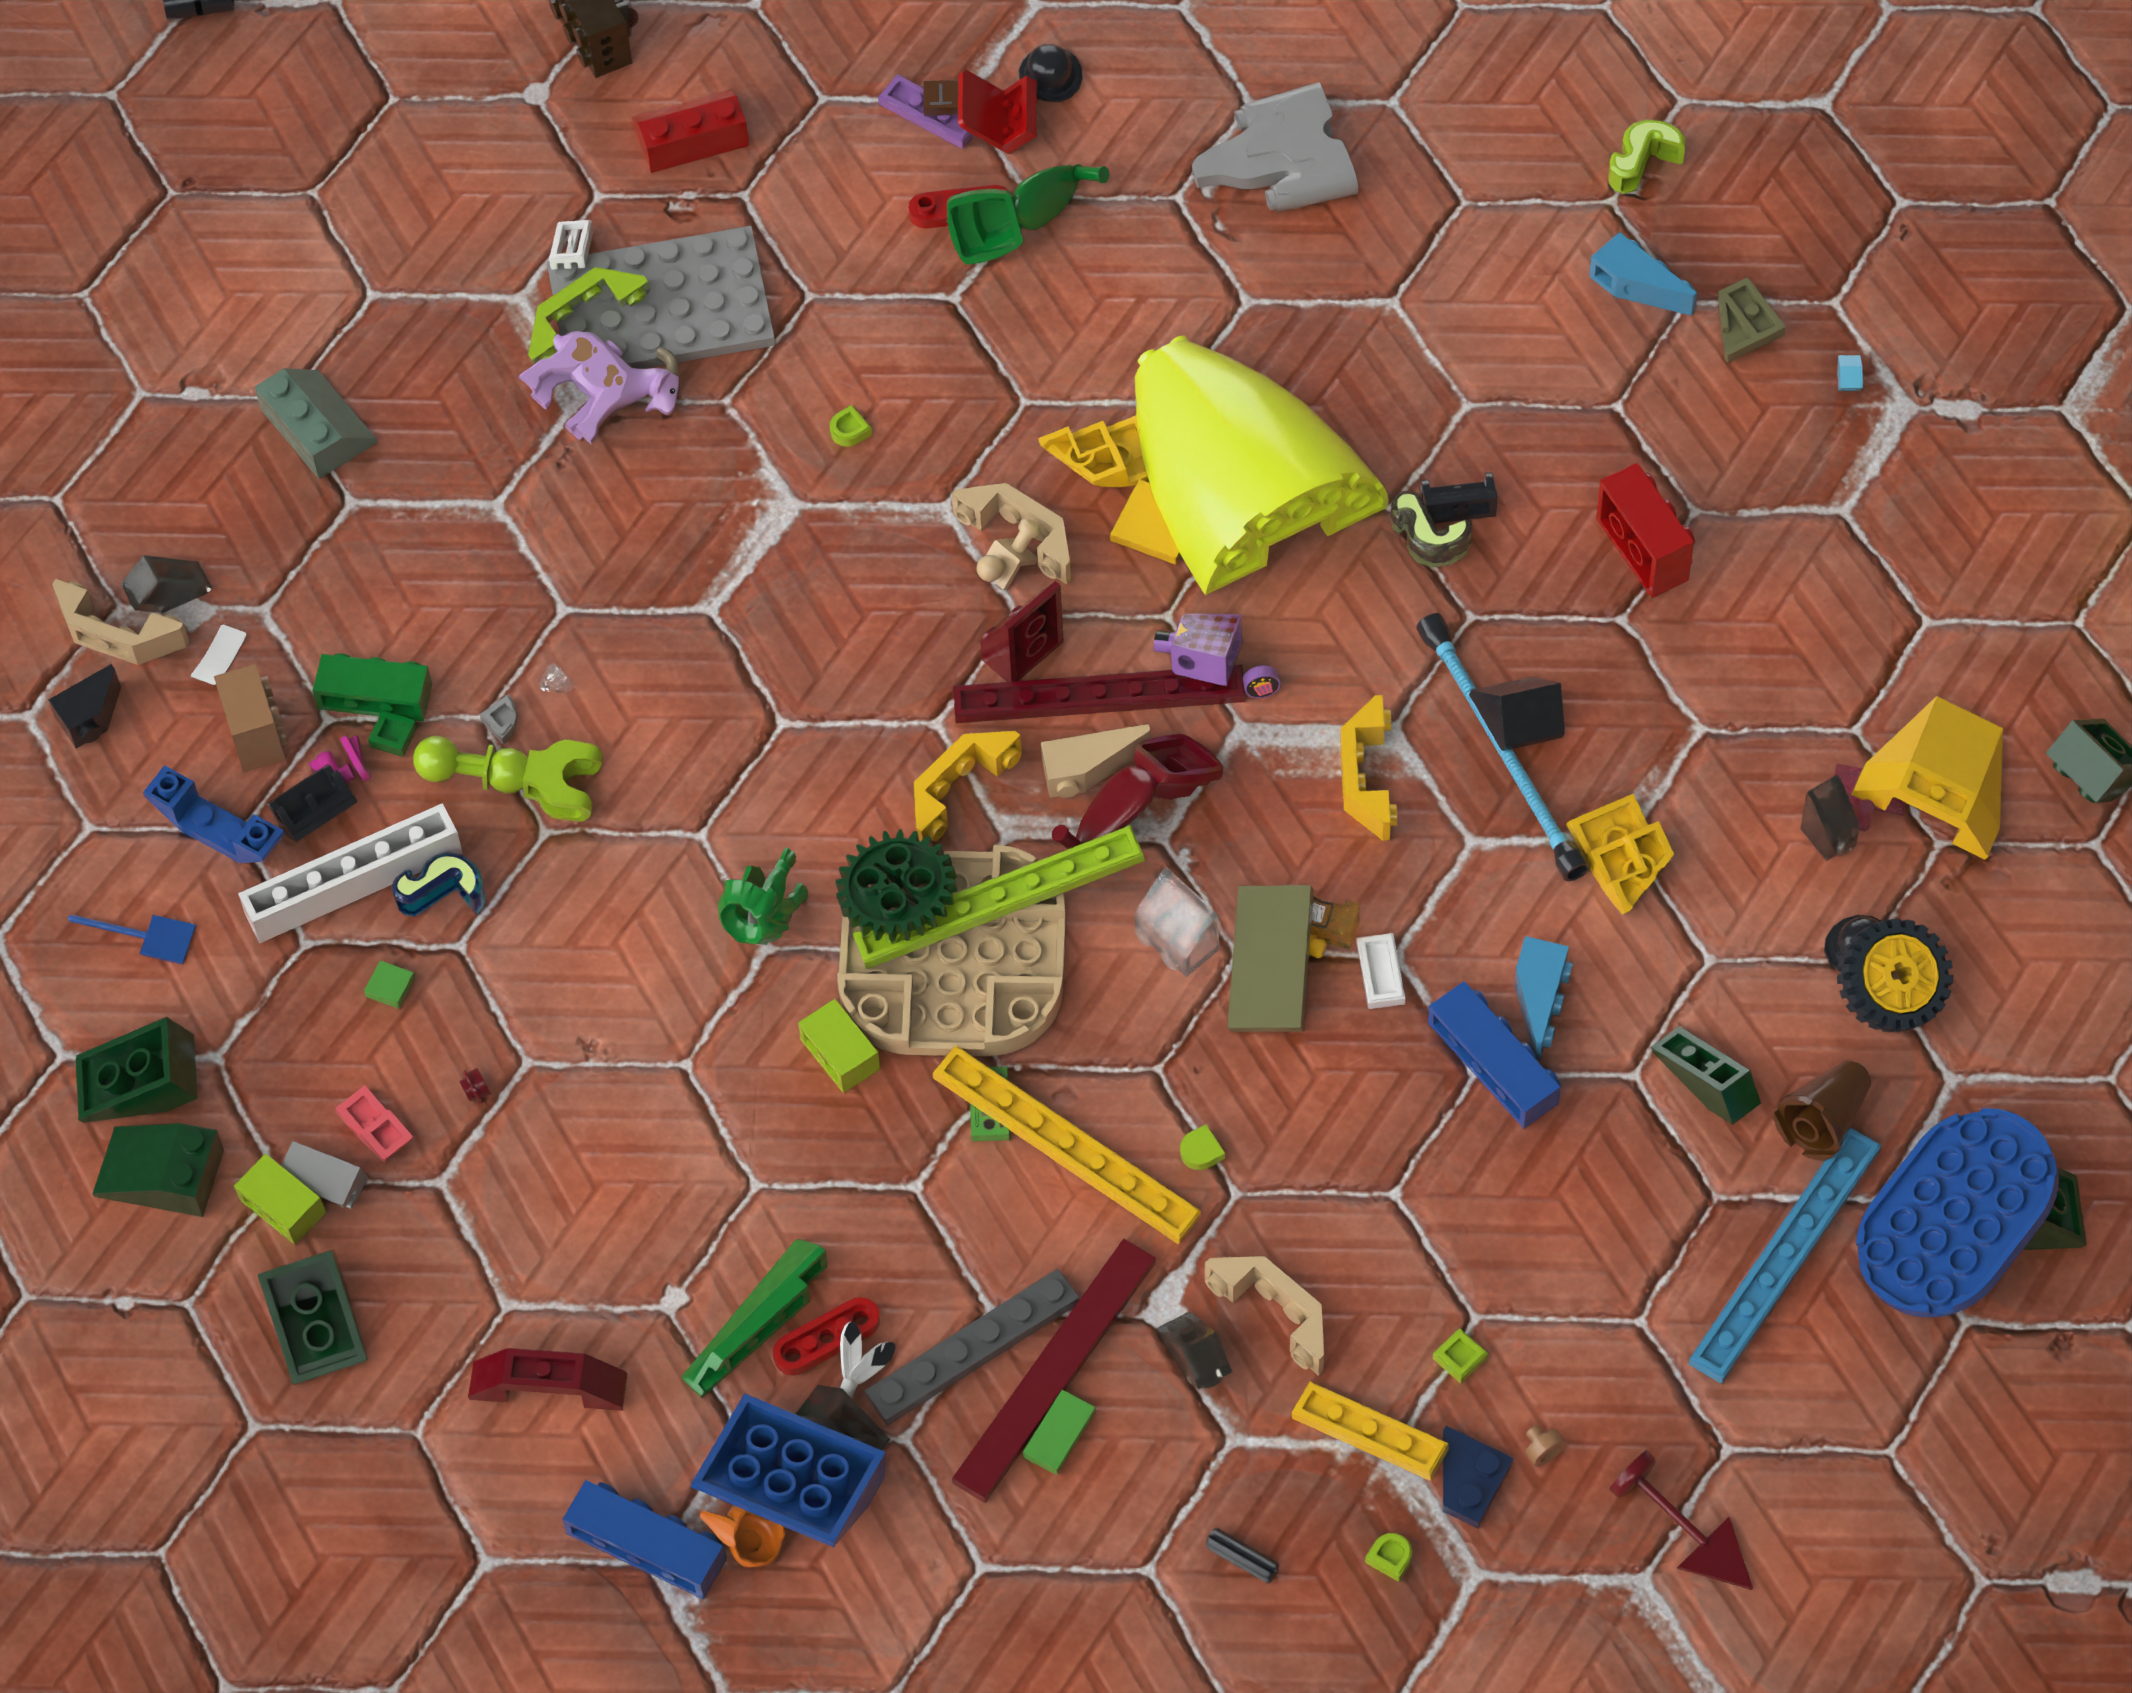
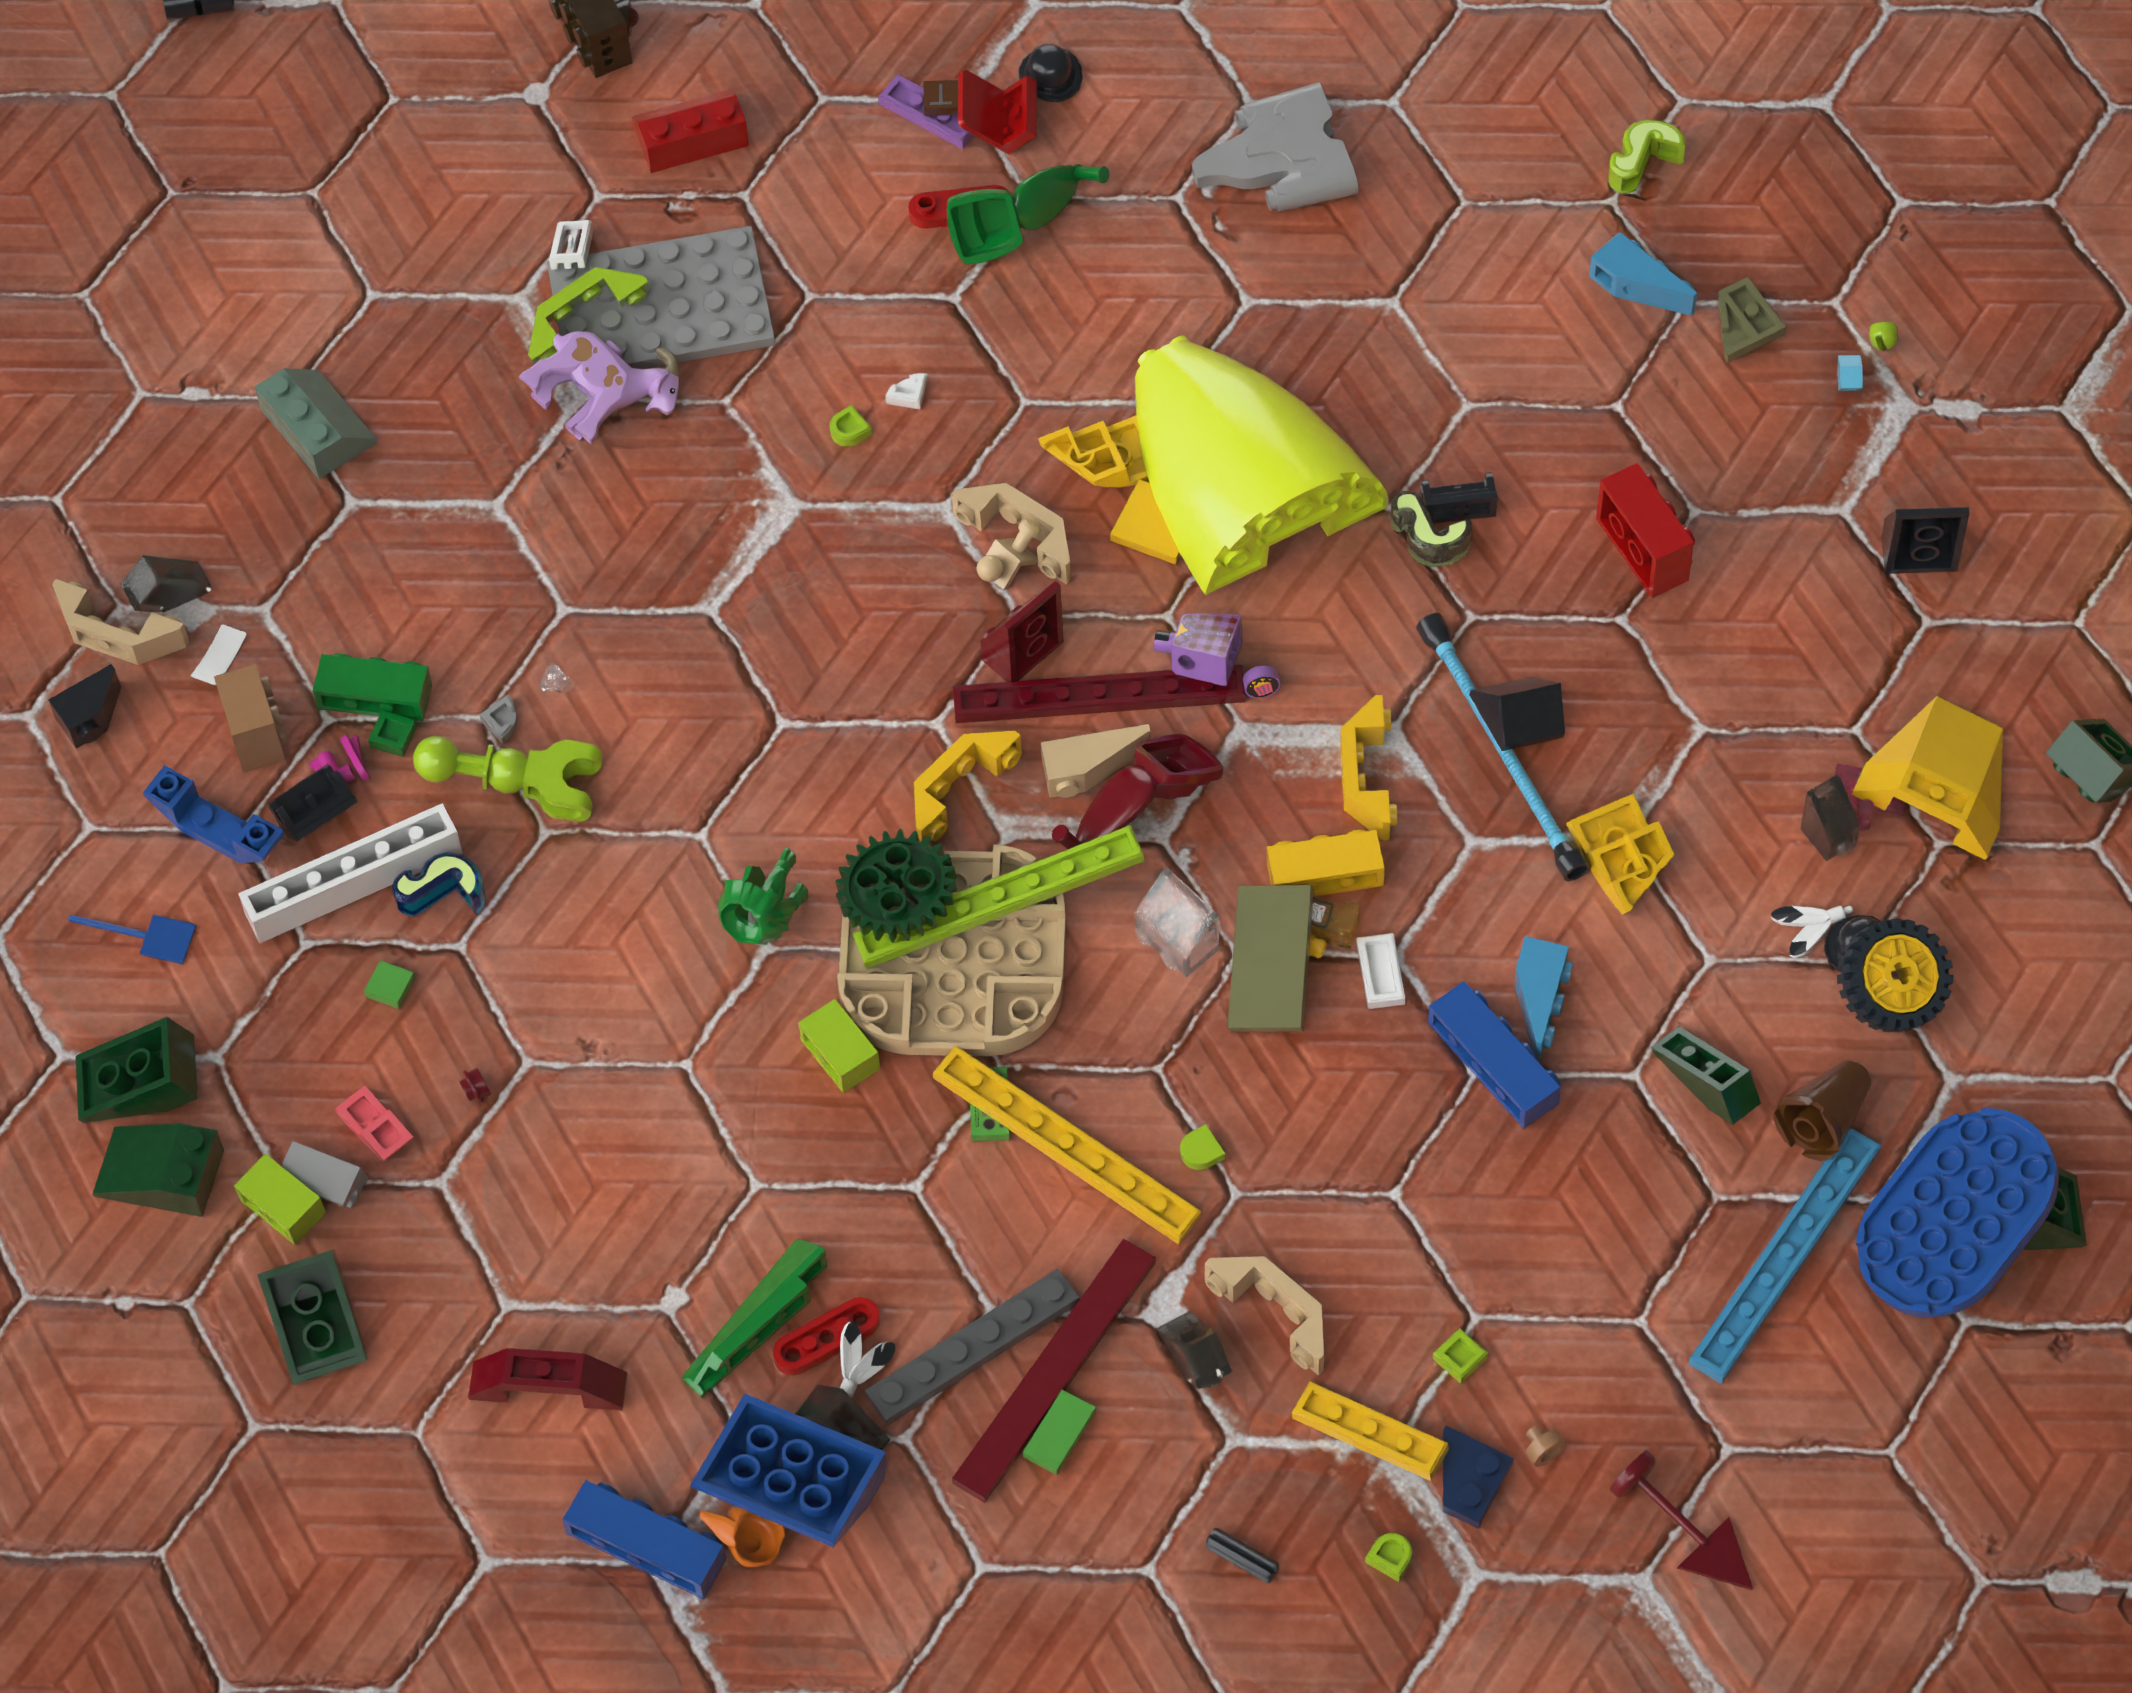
none -> white tile [885,373,928,409]
none -> yellow brick [1267,829,1385,897]
none -> white piece [1771,905,1853,958]
none -> lime hinge [1869,322,1898,351]
none -> black slope [1881,507,1970,574]

